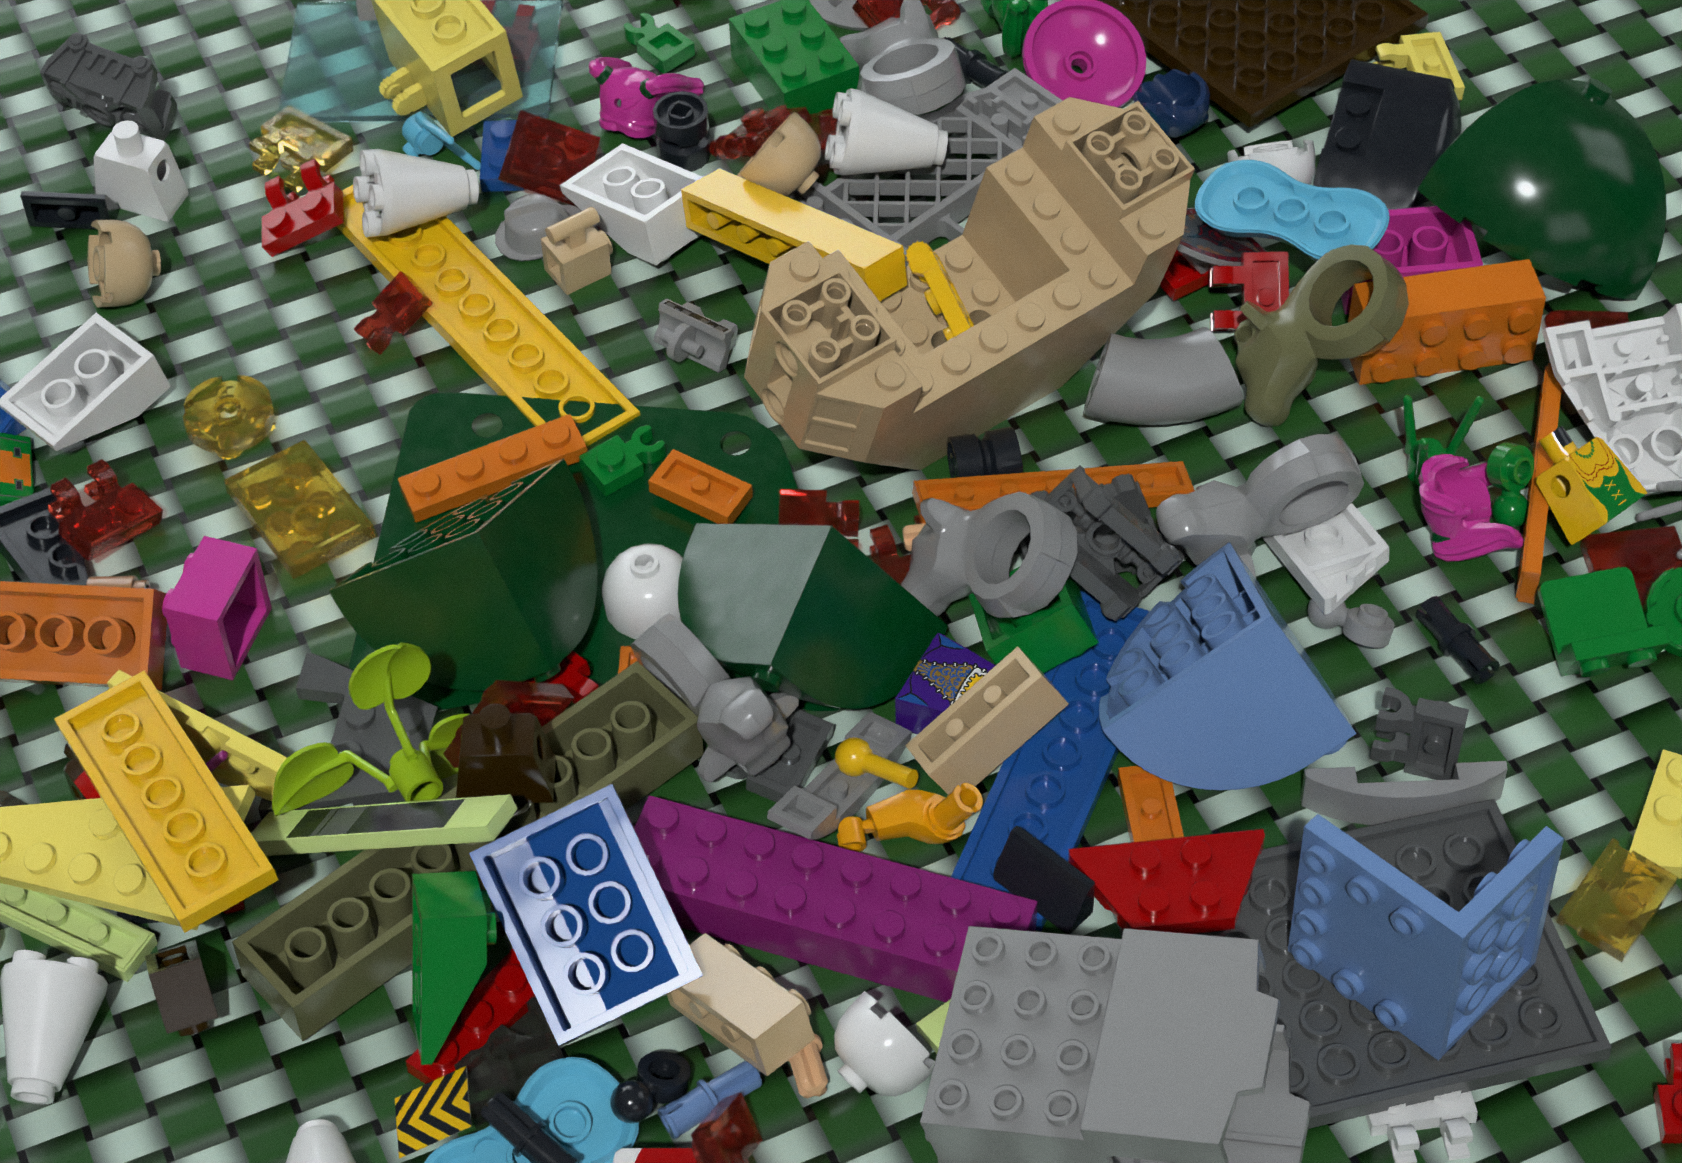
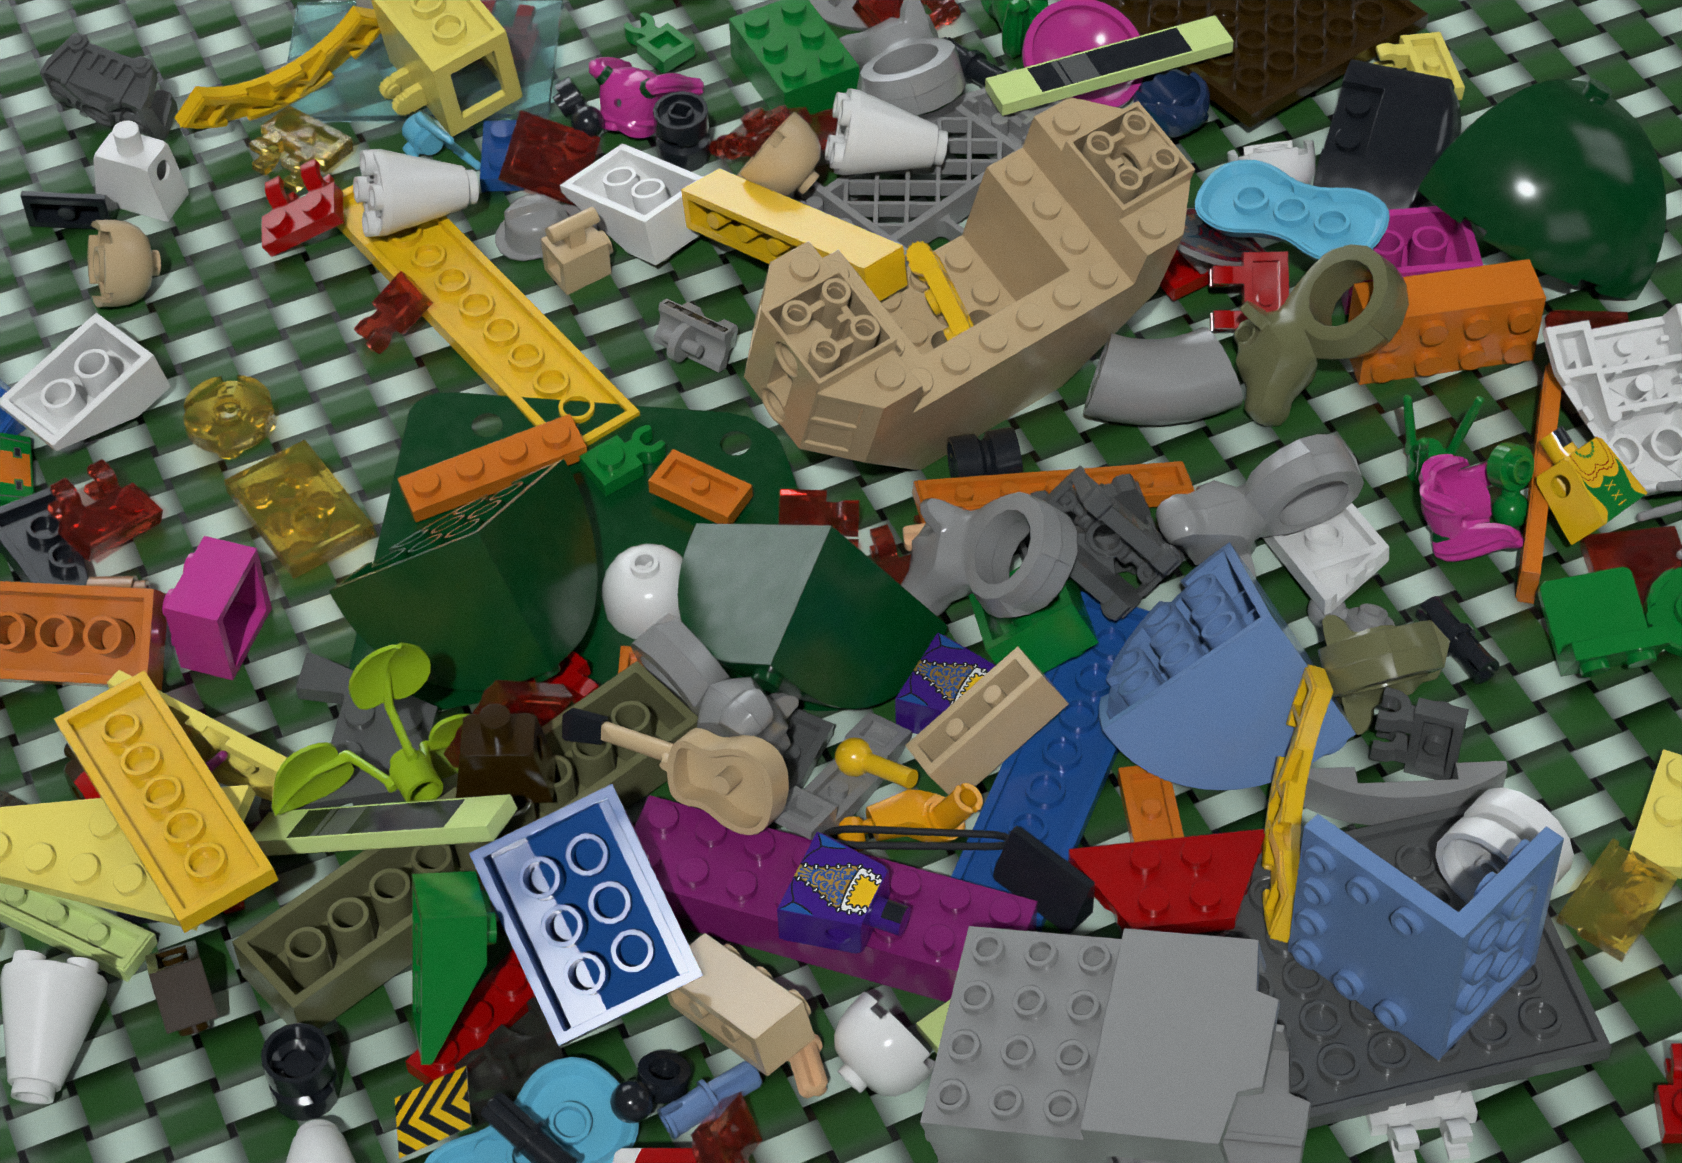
none -> yellow tile [174,6,381,129]
none -> black wheel [261,1023,341,1121]
none -> black plate [552,76,604,139]
none -> tan piece [562,708,789,835]
none -> dark purple torso [777,832,911,954]
none -> black piece [823,825,1009,850]
none -> tile [985,15,1234,116]
none -> yellow tile [1262,664,1334,943]
none -> olive animal [1318,614,1450,735]
none -> white wheel [1435,787,1574,904]

